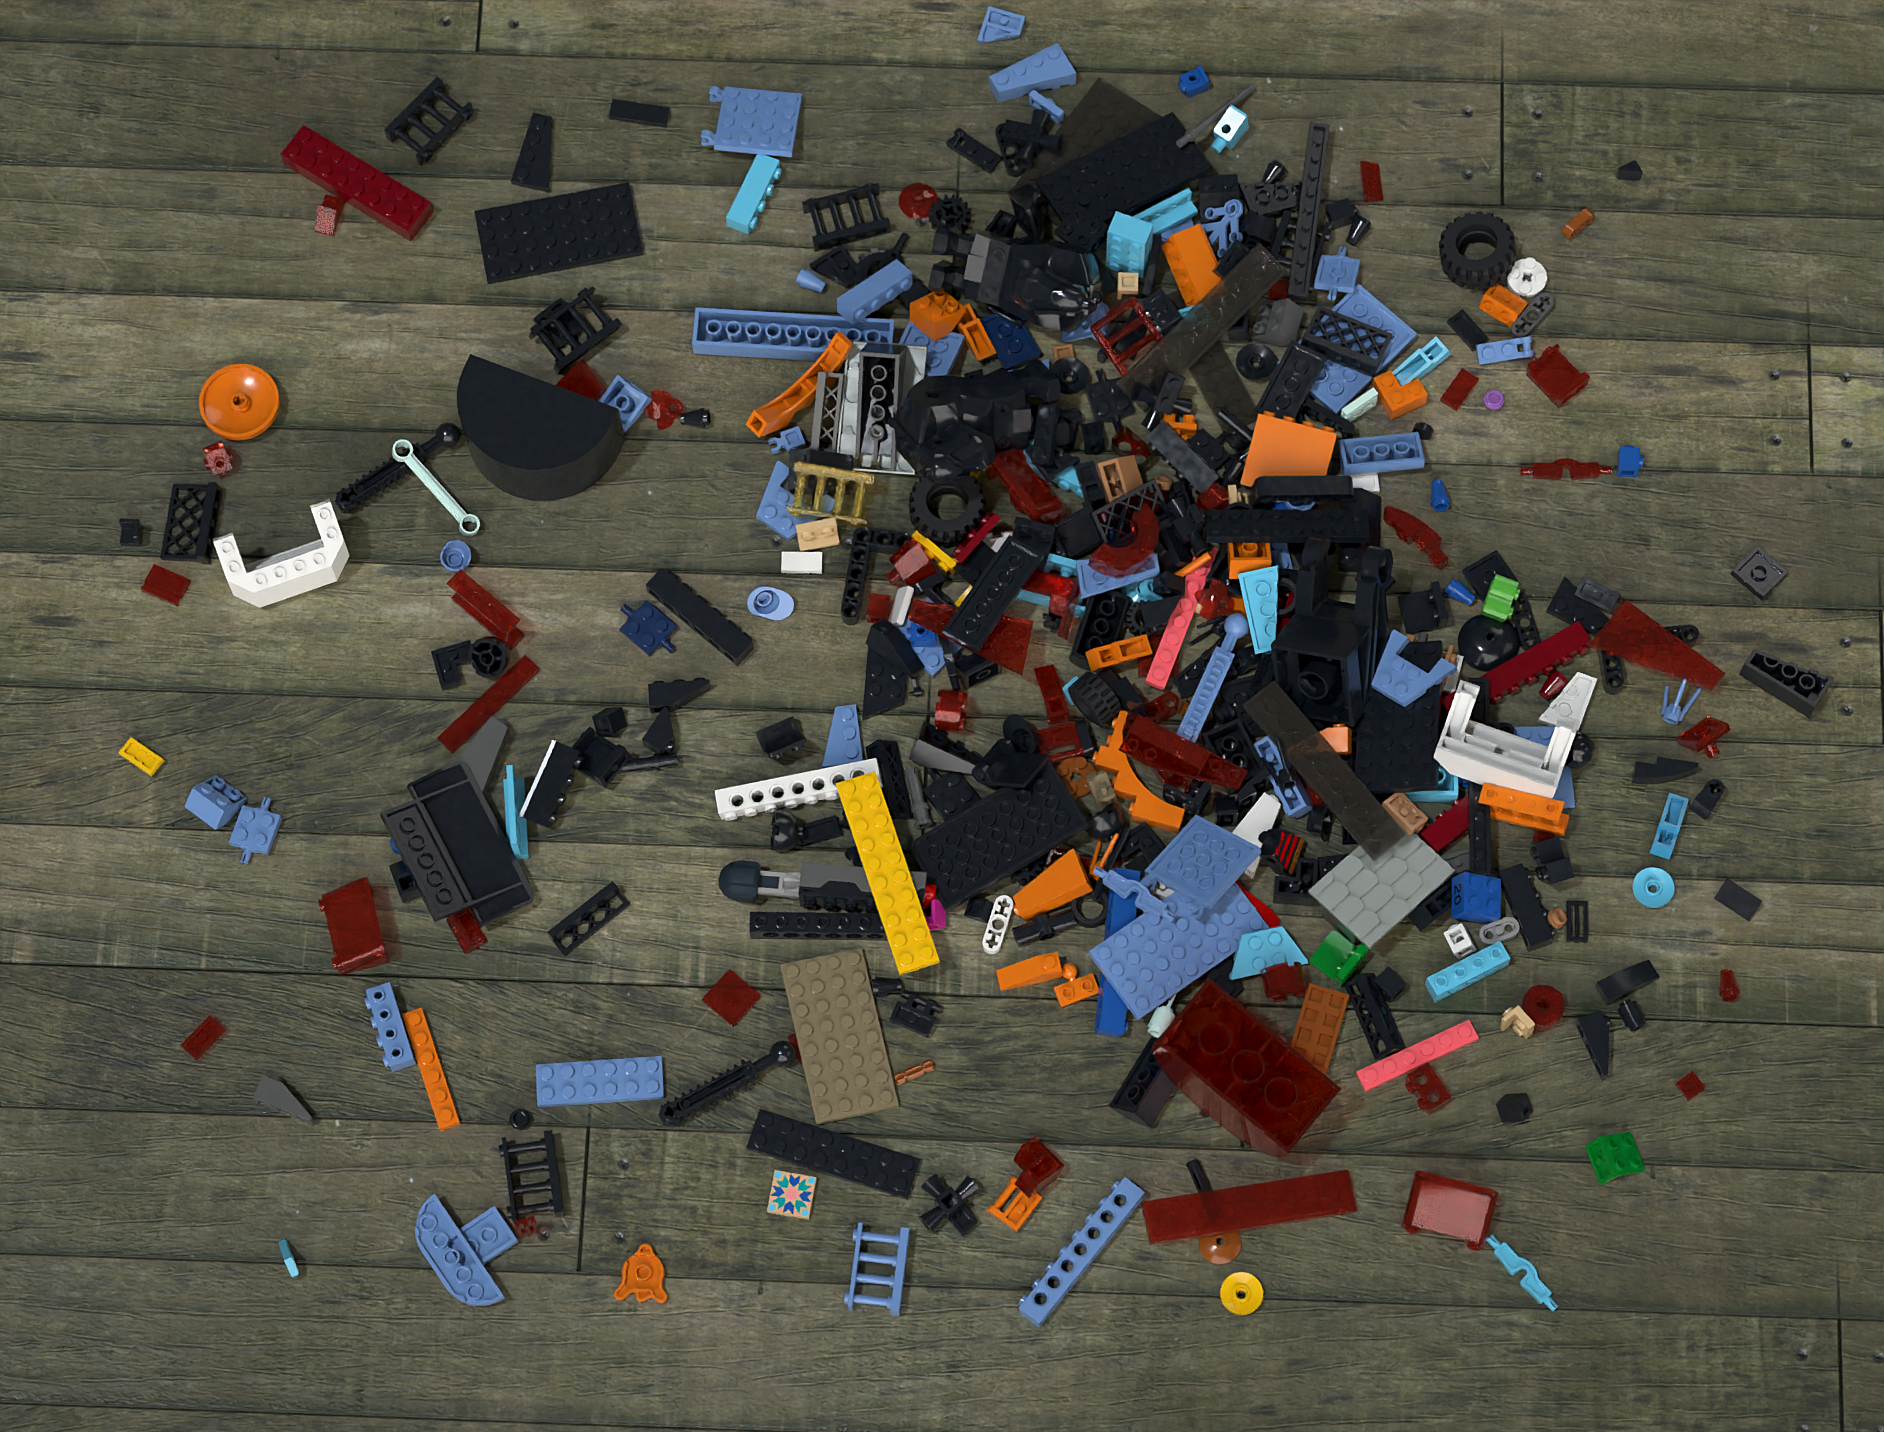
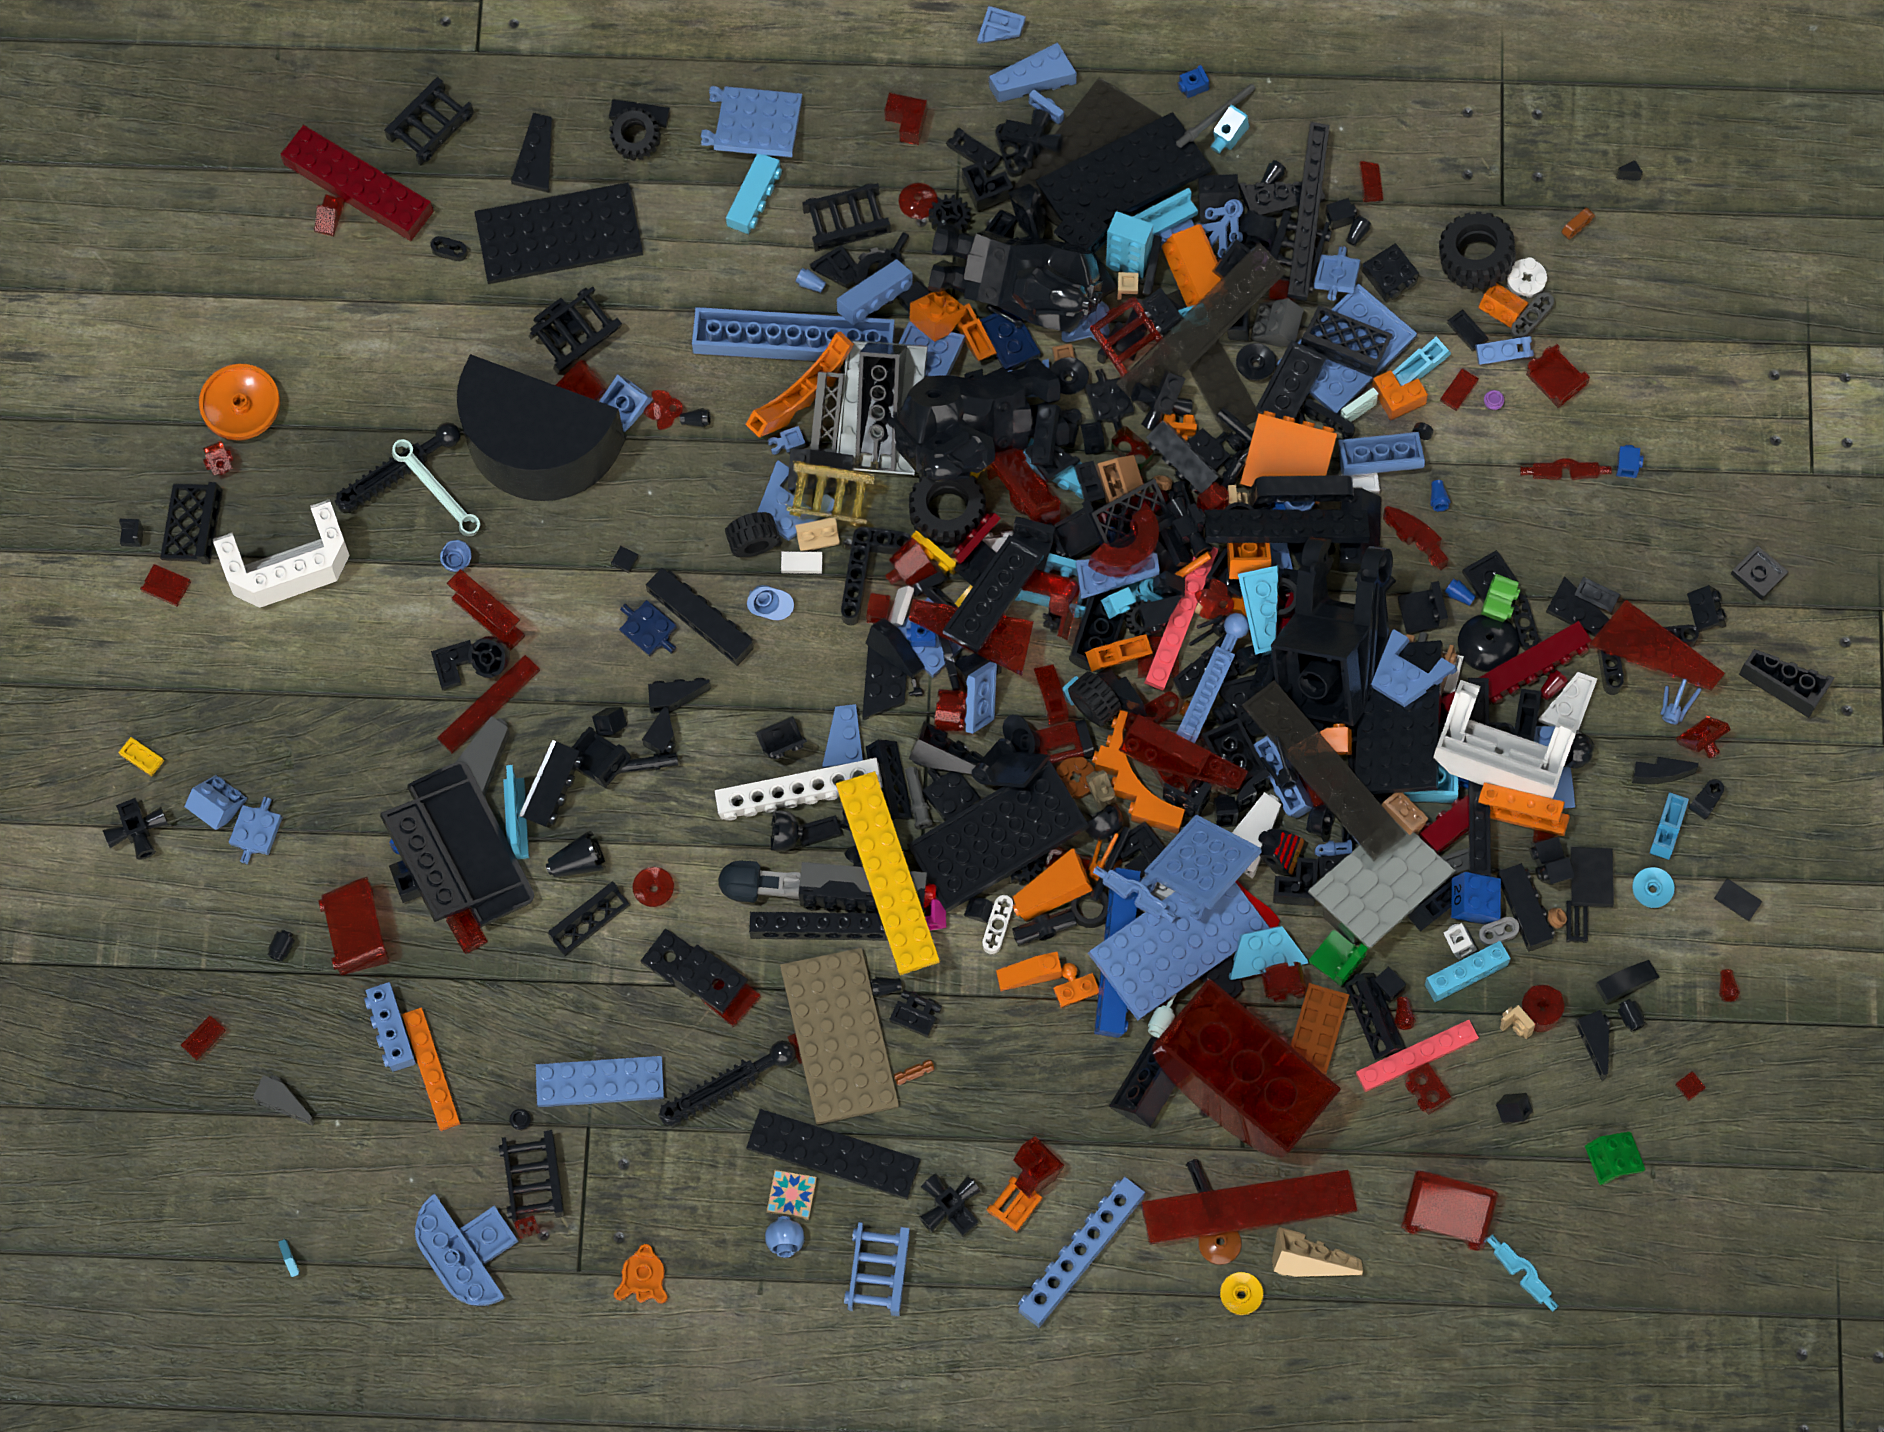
none -> black brick [103,798,169,860]
none -> black brick [267,930,295,962]
none -> black beam [430,236,468,261]
none -> black cone [546,831,606,878]
none -> black tyre [609,107,661,161]
none -> black tile [611,546,639,573]
none -> clear red dish [632,867,674,907]
none -> black bracket [641,928,748,1014]
none -> black tyre [725,512,780,557]
none -> medium blue plant [765,1216,804,1257]
none -> clear red brick [885,93,928,145]
none -> black brick [962,162,1013,212]
none -> medium blue plate [965,662,997,734]
none -> medium azure brick [1101,587,1136,619]
none -> tan wedge [1272,1227,1363,1277]
none -> medium blue piece [1315,840,1352,857]
none -> black brick [1362,243,1419,301]
none -> clear red cone [1395,997,1416,1030]
none -> black slope [1514,688,1542,742]
none -> black tile [1570,847,1614,908]
none -> black bracket [1687,585,1727,632]

